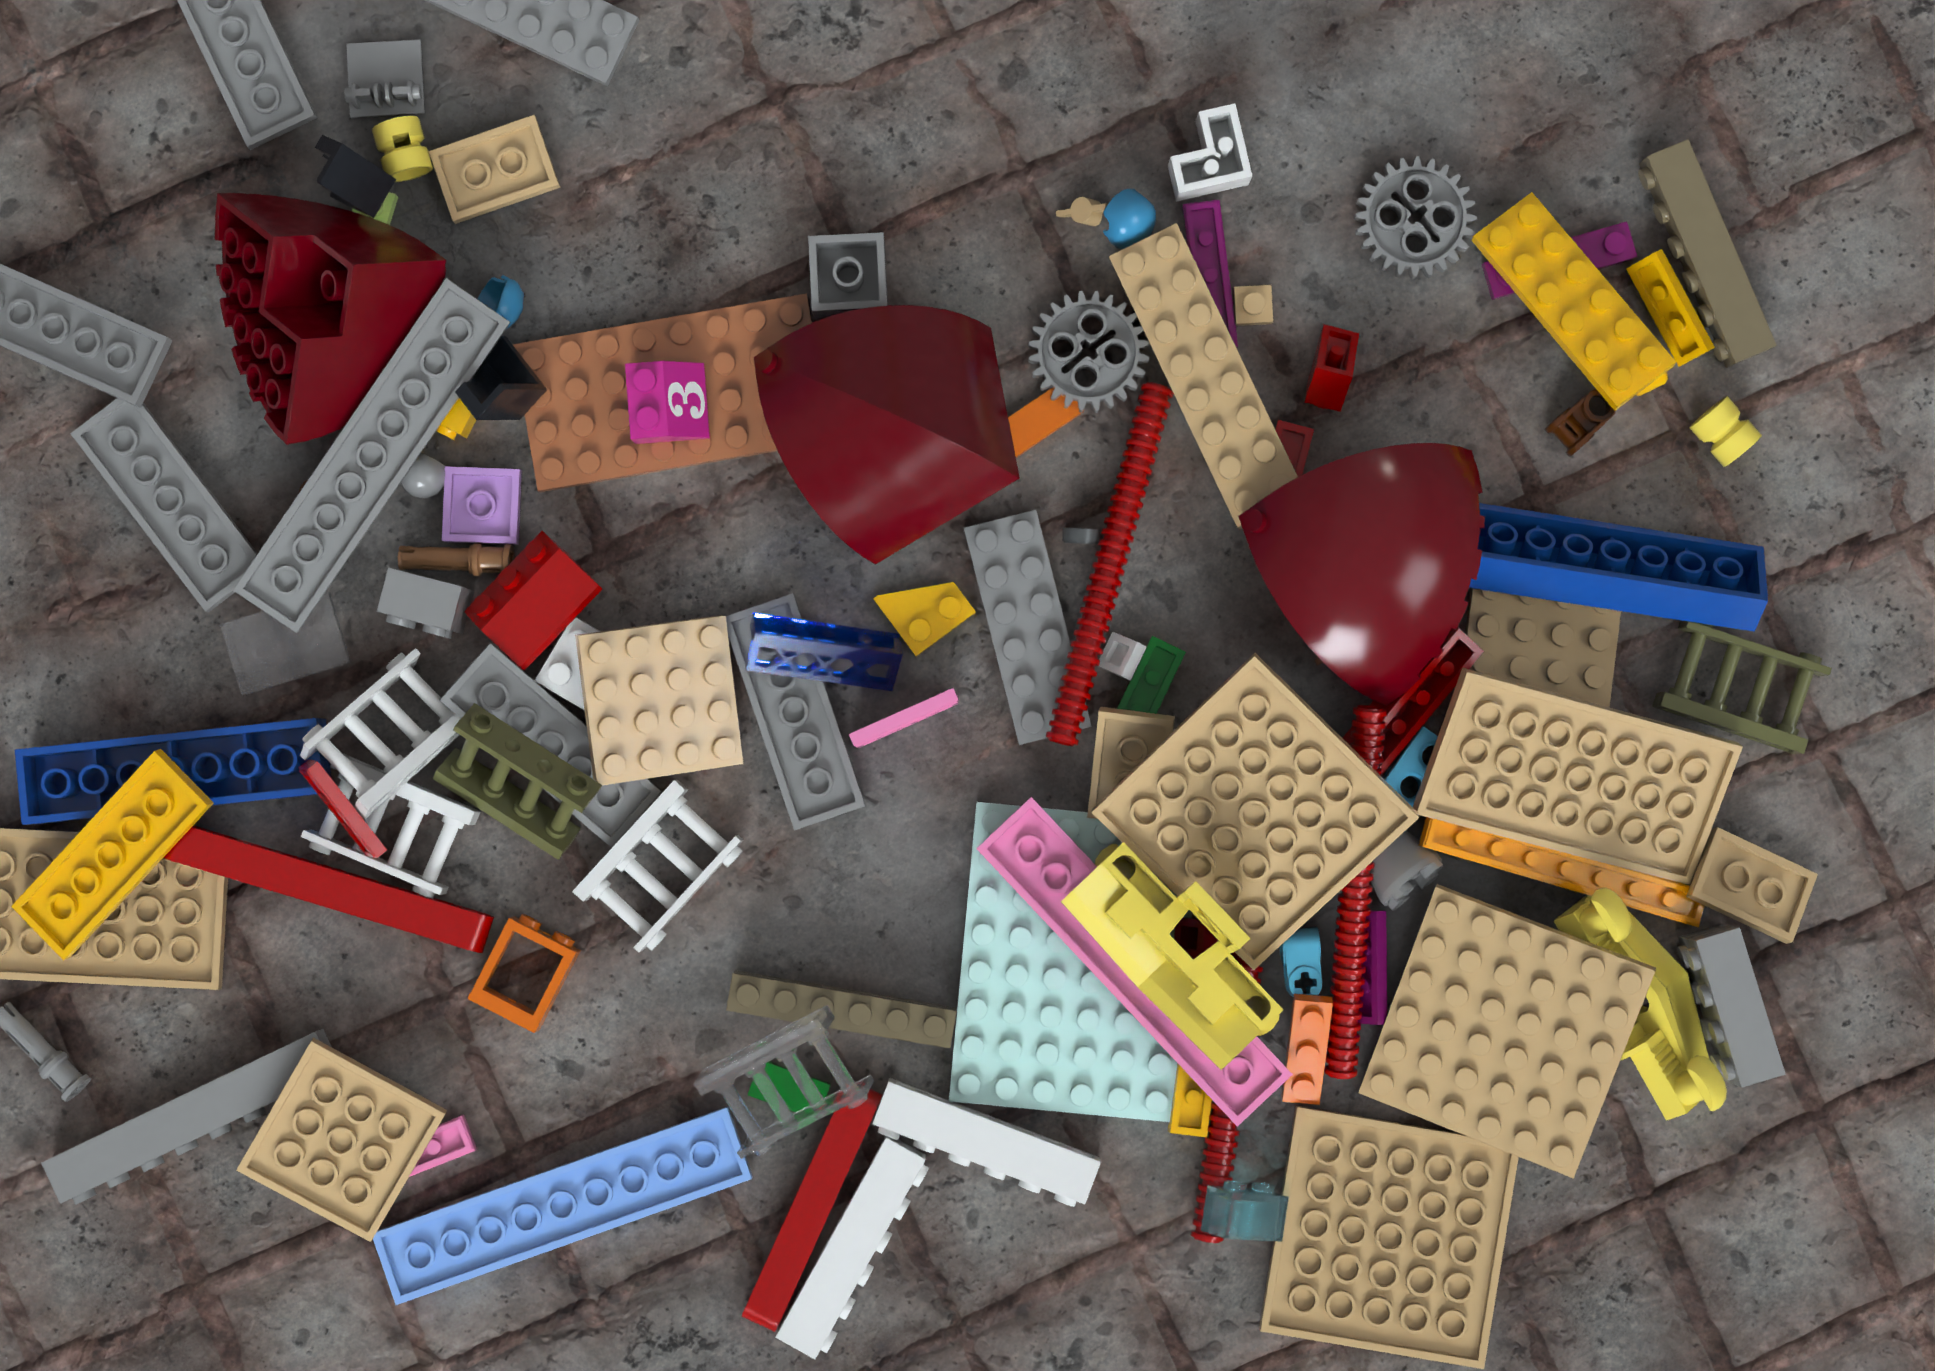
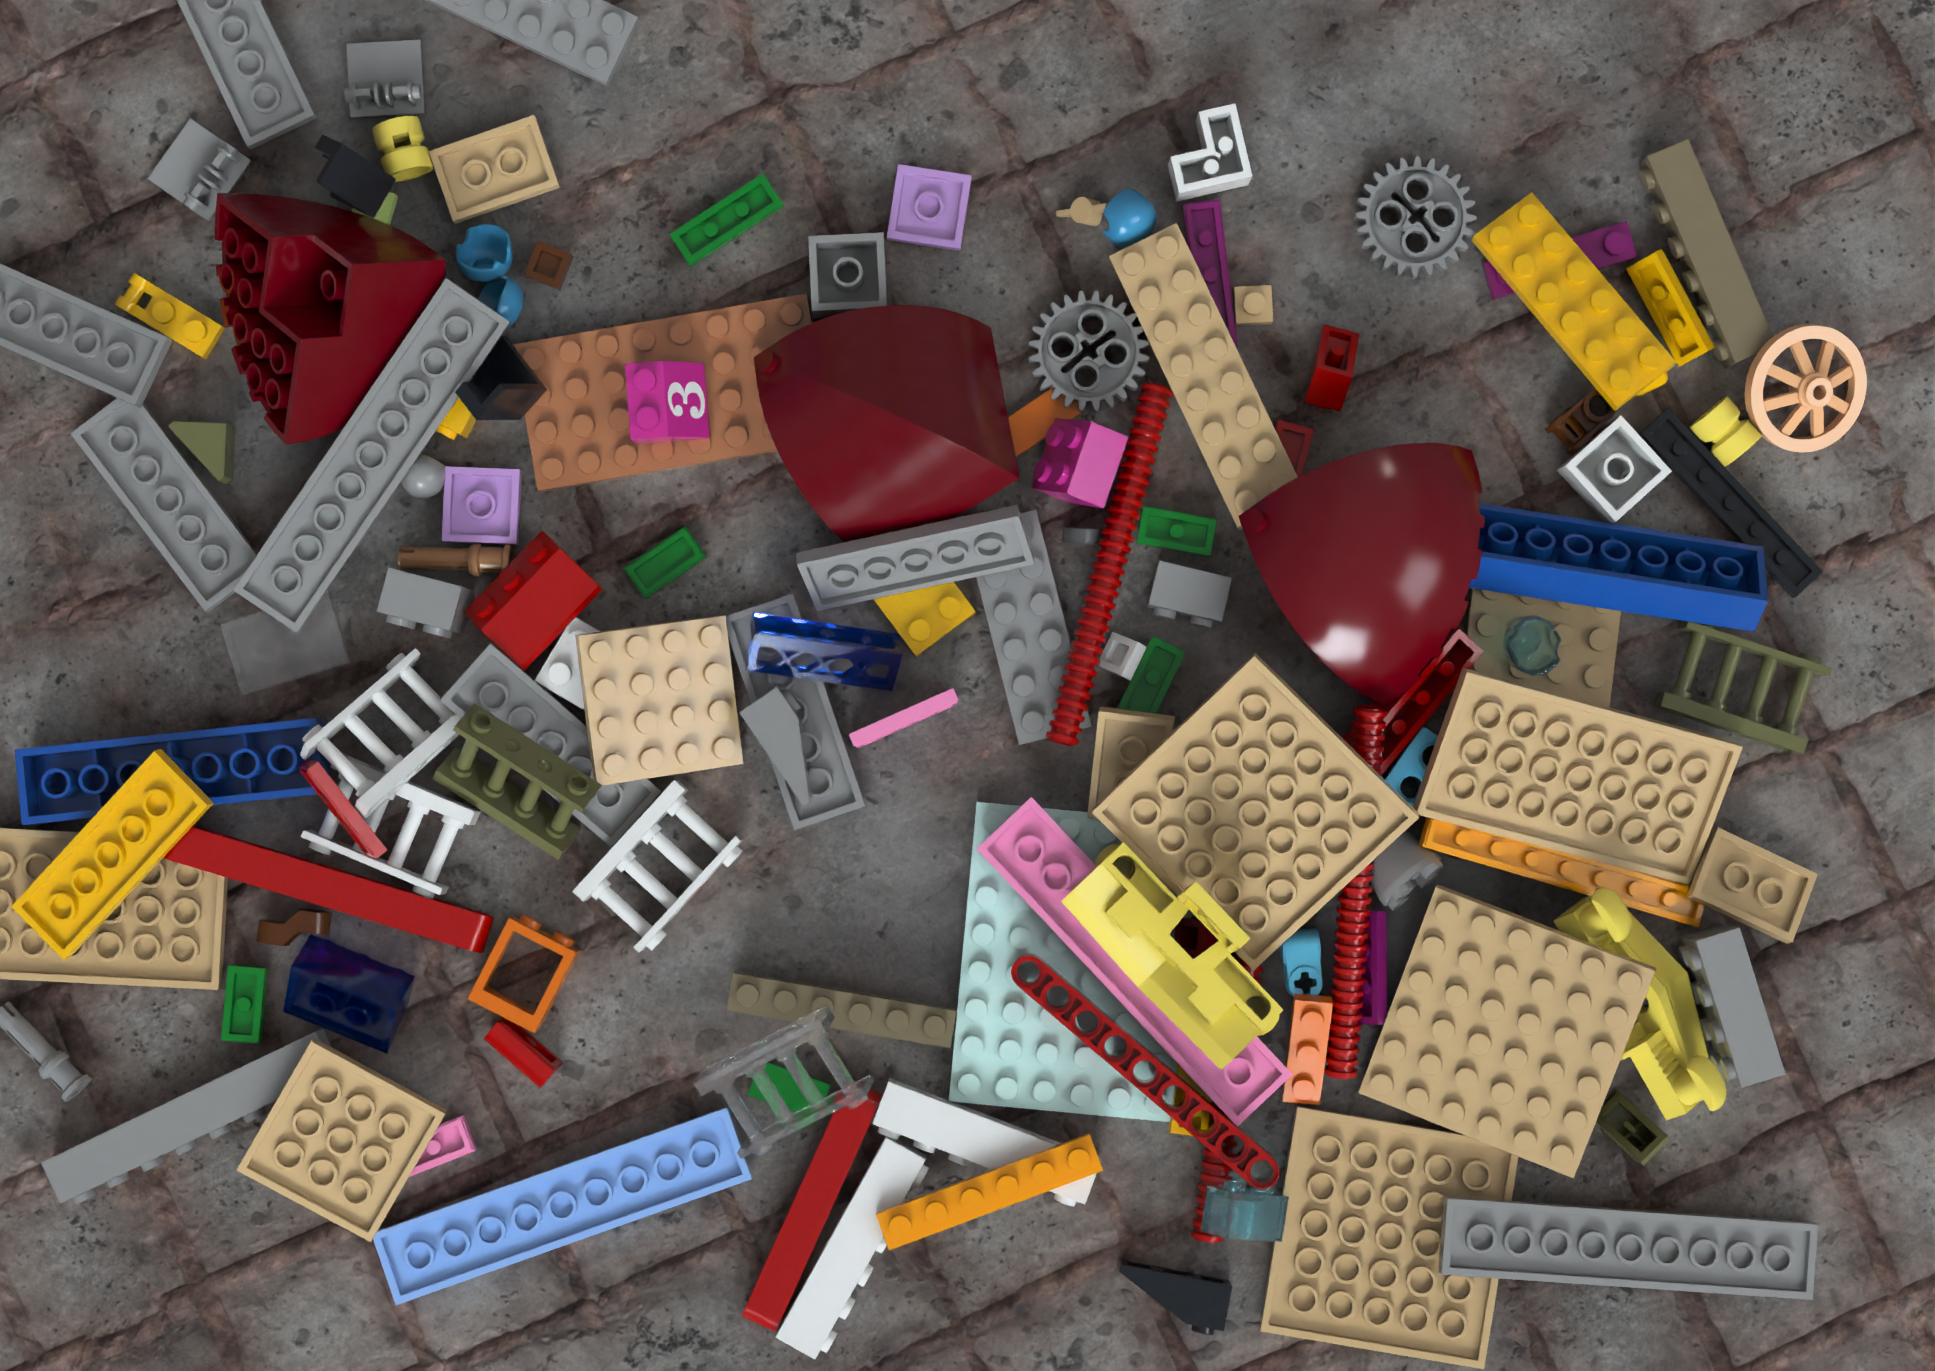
none -> yellow plate [114,273,225,359]
none -> light grey hinge [147,118,251,221]
none -> olive slope [168,421,236,485]
none -> green plate [221,964,269,1044]
none -> reddish brown piece [256,909,332,946]
none -> clear blue slope [283,934,415,1054]
none -> dark azure hair [456,224,513,282]
none -> red brick [484,1017,563,1088]
none -> reddish brown plate [524,241,574,291]
none -> green tile [624,526,707,599]
none -> green plate [669,173,784,267]
none -> light grey slope [739,687,812,807]
none -> light grey plate [796,505,1035,611]
none -> light orange plate [876,1133,1103,1251]
none -> lavender plate [887,164,972,251]
none -> red beam [1011,953,1279,1189]
none -> dark pink brick [1031,418,1128,508]
none -> black slope [1118,1258,1232,1335]
none -> green plate [1136,506,1217,557]
none -> light grey brick [1147,560,1232,628]
none -> light grey plate [1438,1196,1818,1300]
none -> clear light blue hair [1503,615,1561,676]
none -> white brick [1557,415,1672,523]
none -> olive slope [1596,1092,1670,1166]
none -> black plate [1639,408,1823,598]
none -> light nougat wheel [1745,324,1867,453]

